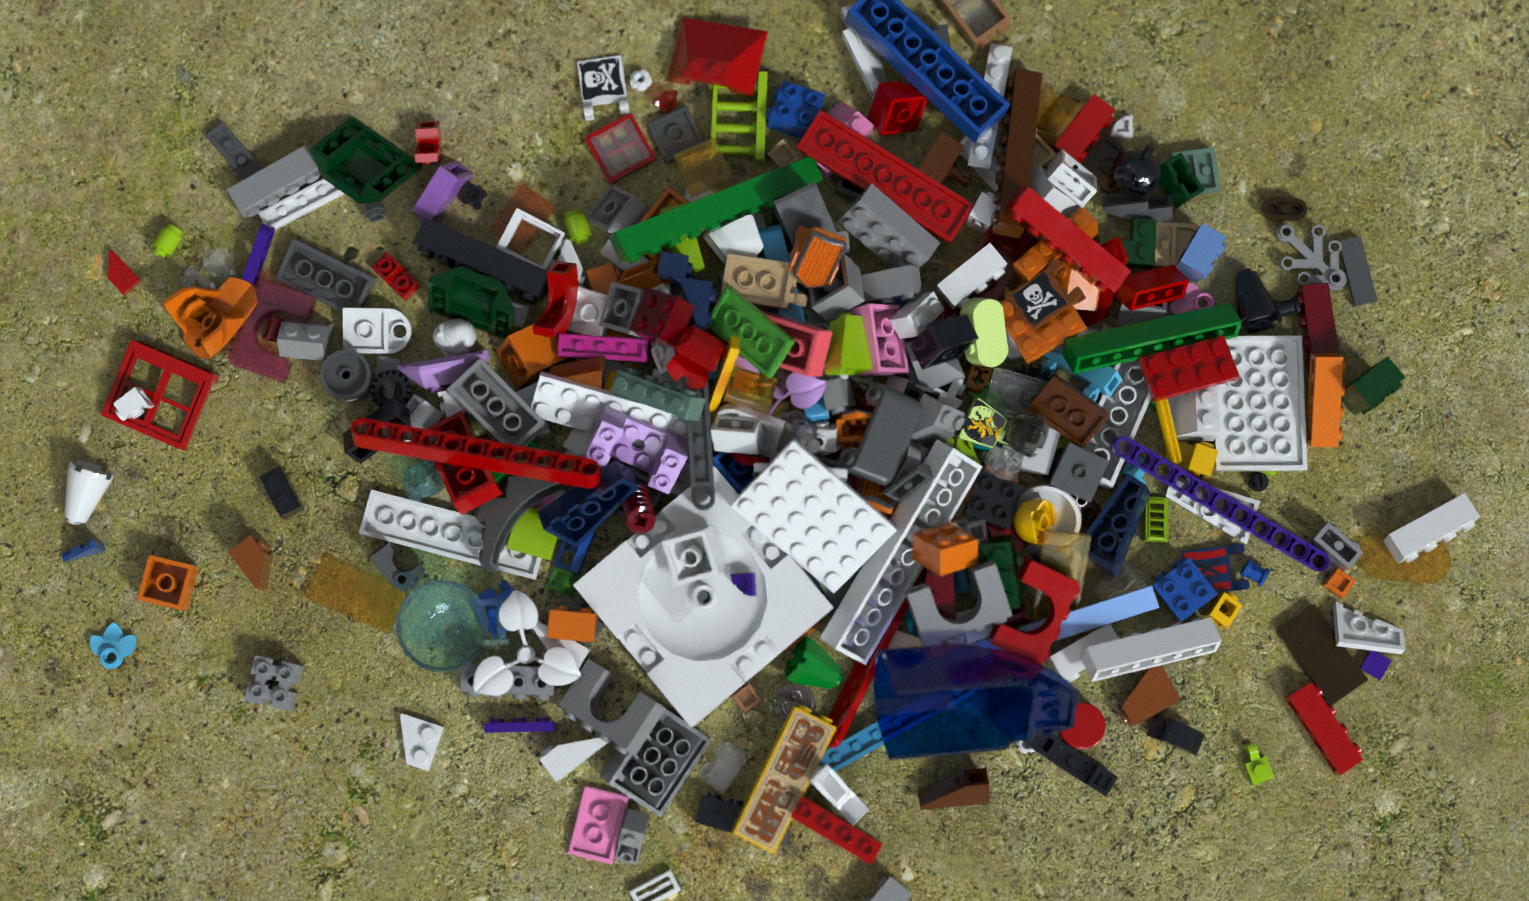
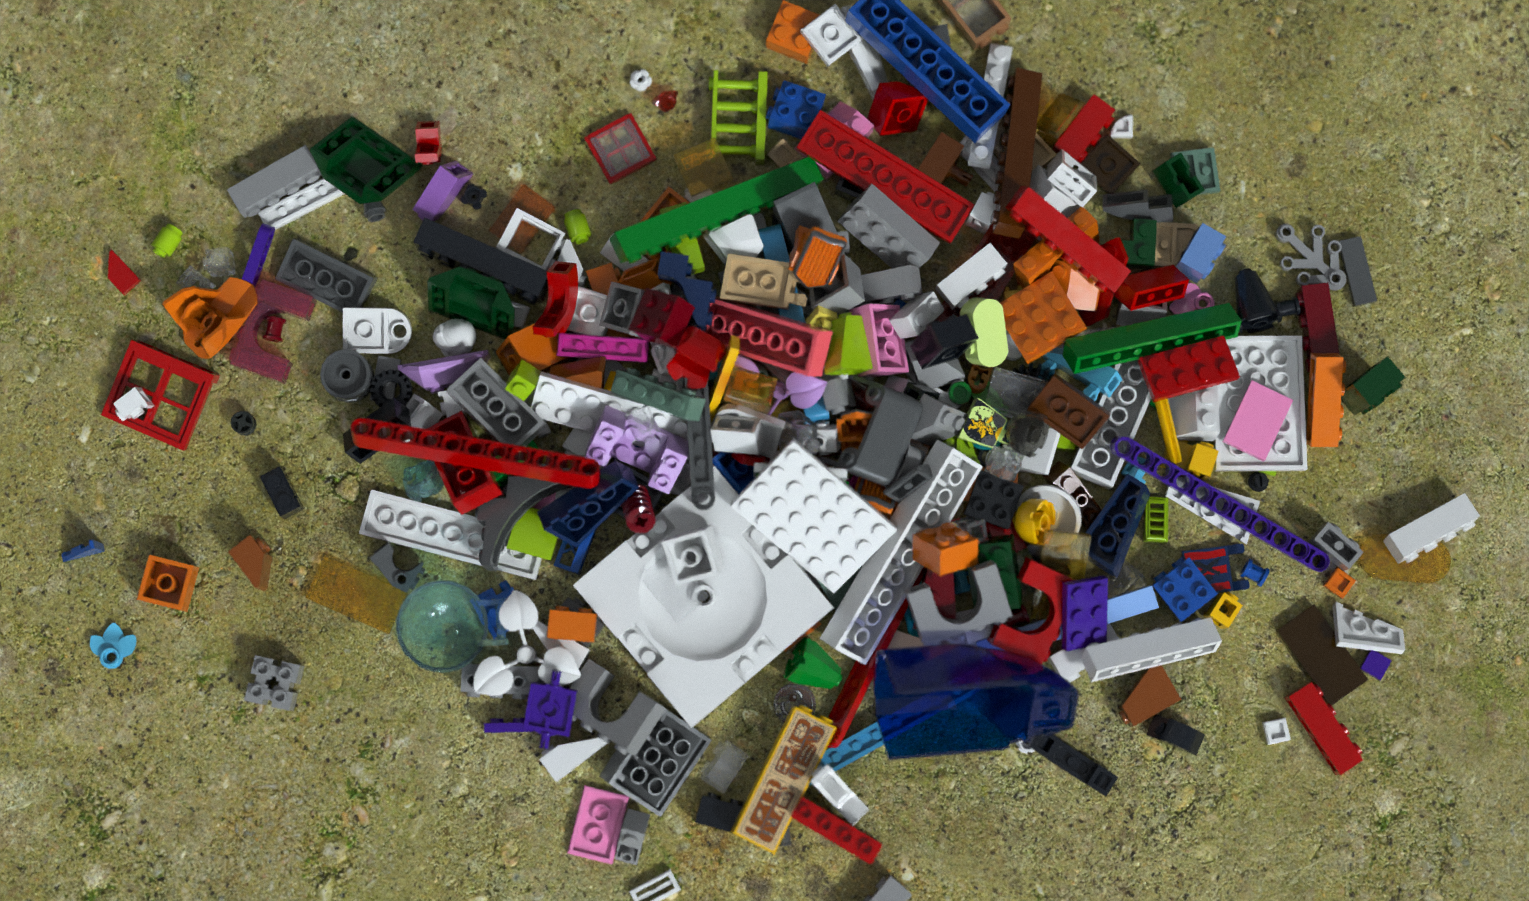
white cone [64,460,114,526] -> none
dark grey tile [205,121,264,179] -> none
light grey slope [277,319,333,361] -> none
red slope [371,252,421,301] -> none
white wing [400,713,444,771] -> none
bright green slope [547,566,580,597] -> none
flag [577,55,630,121] -> none
light grey slope [586,184,649,233] -> none
dark grey tile [646,105,706,165] -> none
red slope [667,17,768,96] -> none
bright green tile [707,286,796,378] -> none
dark purple tile [730,572,756,596] -> none
medium nougat tile [731,682,763,714] -> none
reddish brown slope [918,768,990,810] -> none
flag [1009,258,1086,331] -> none
dark grey plate [1048,442,1109,503] -> none
red tile [1059,703,1106,749] -> none
black piece [1112,144,1162,195] -> none
lime plate [1243,743,1275,786] -> none
dark brown plate [1261,197,1308,222] -> none
none -> pearl dark grey wheel [231,411,257,436]
none -> lime brick [505,360,541,401]
none -> dark purple plate [523,670,578,749]
none -> clear brick [624,405,660,443]
none -> orange brick [766,0,819,64]
none -> white tile [800,4,863,67]
none -> light yellow tile [805,305,838,330]
none -> green tile [948,381,971,405]
none -> dark purple plate [1062,576,1108,651]
none -> bright pink tile [1222,380,1293,462]
none -> white tile [1262,717,1291,745]

